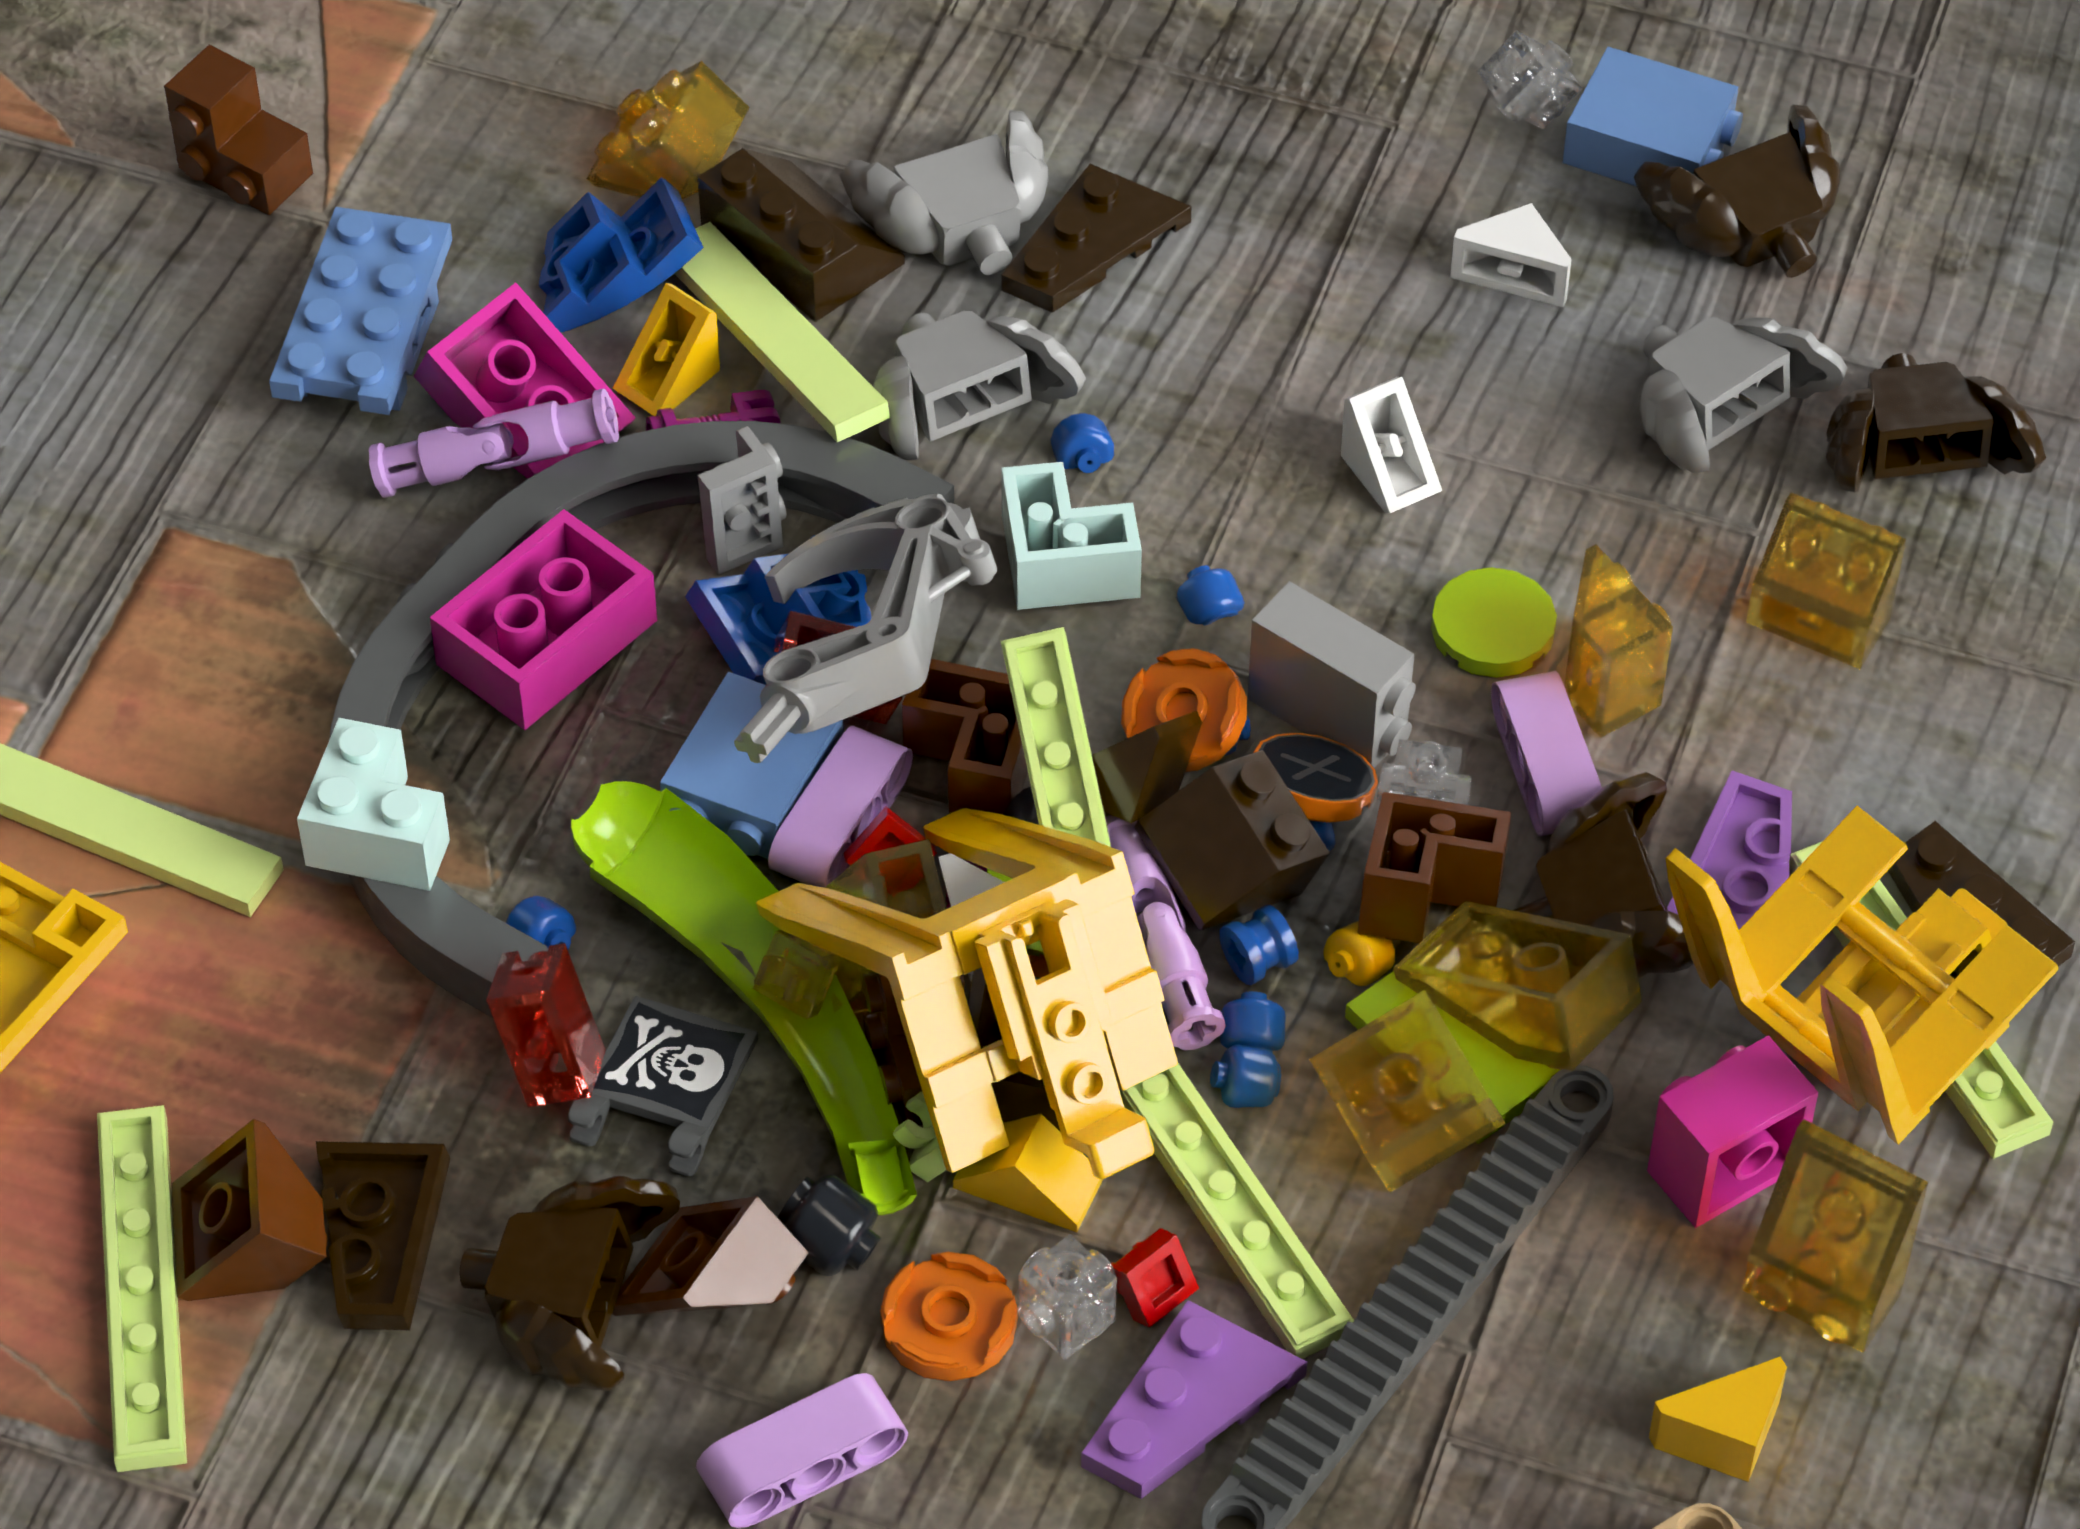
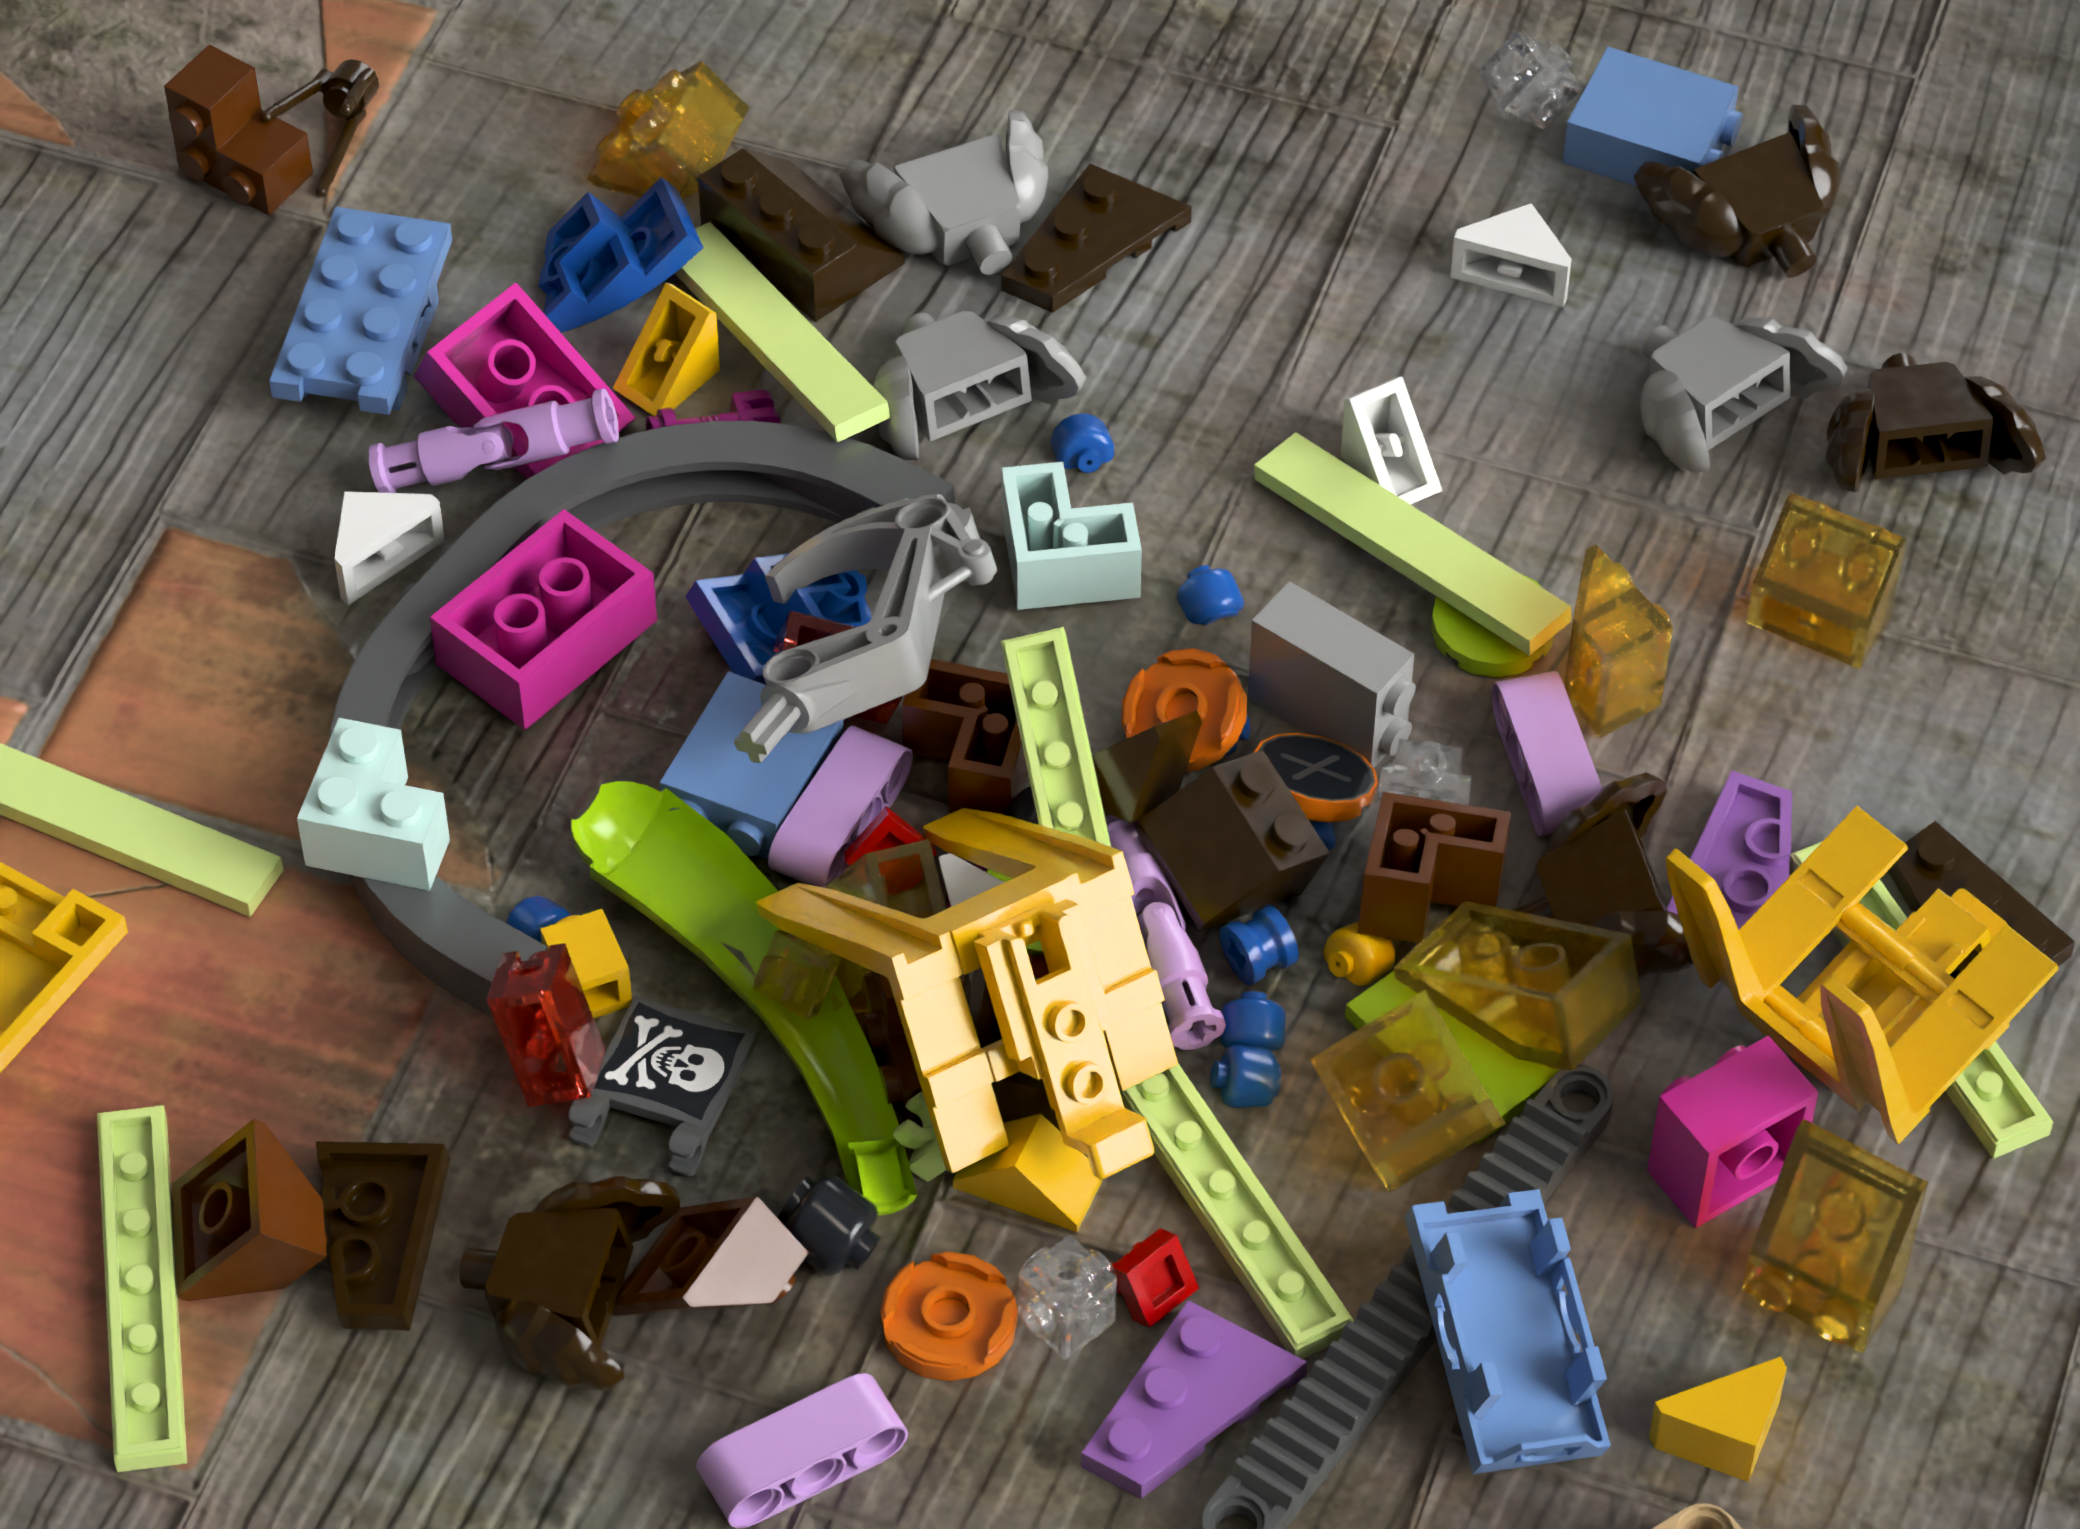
light grey bracket [698,426,787,575] -> none
none -> dark brown plant [260,59,379,197]
none -> white slope [334,492,445,605]
none -> yellow brick [540,909,632,1026]
none -> yellowish green tile [1254,432,1571,656]
none -> medium blue piece [1404,1189,1611,1474]

